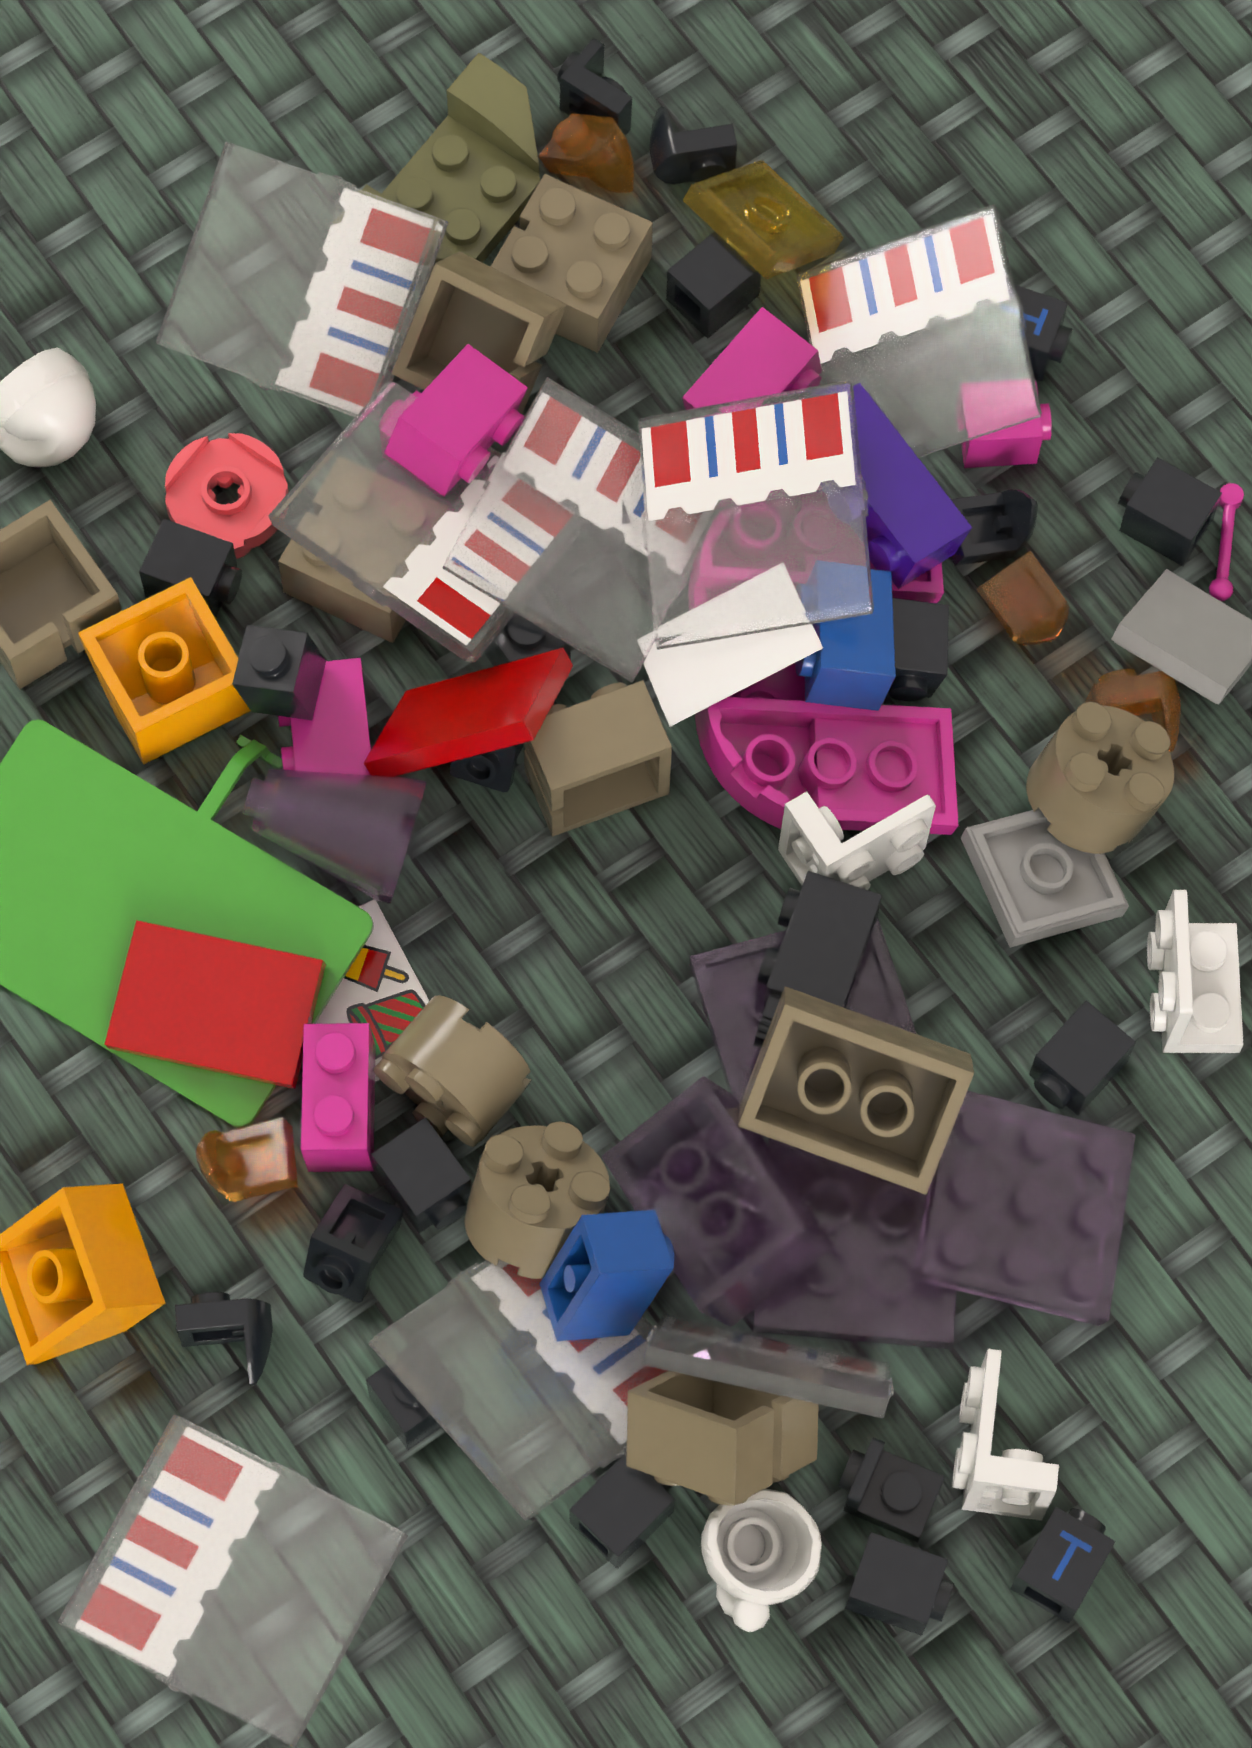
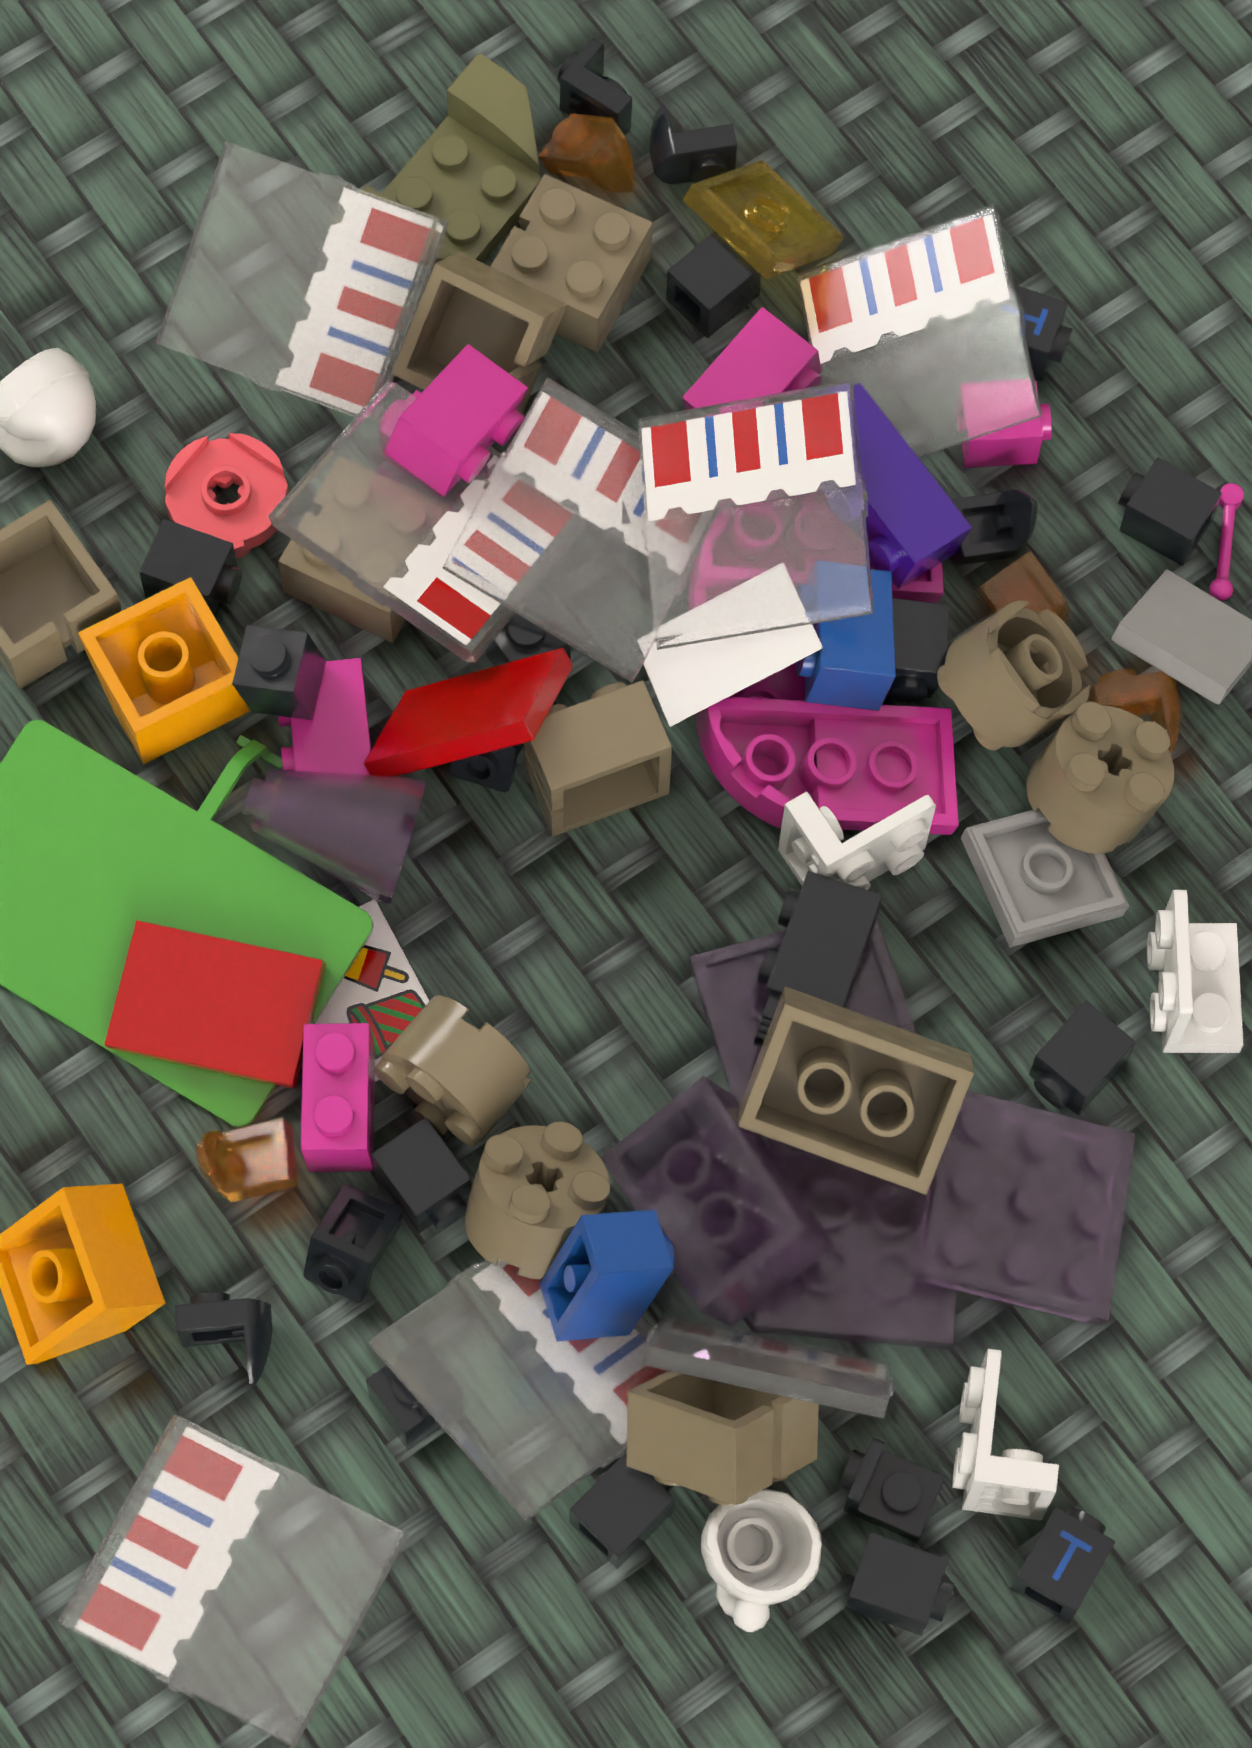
none -> dark tan brick [937,600,1090,751]

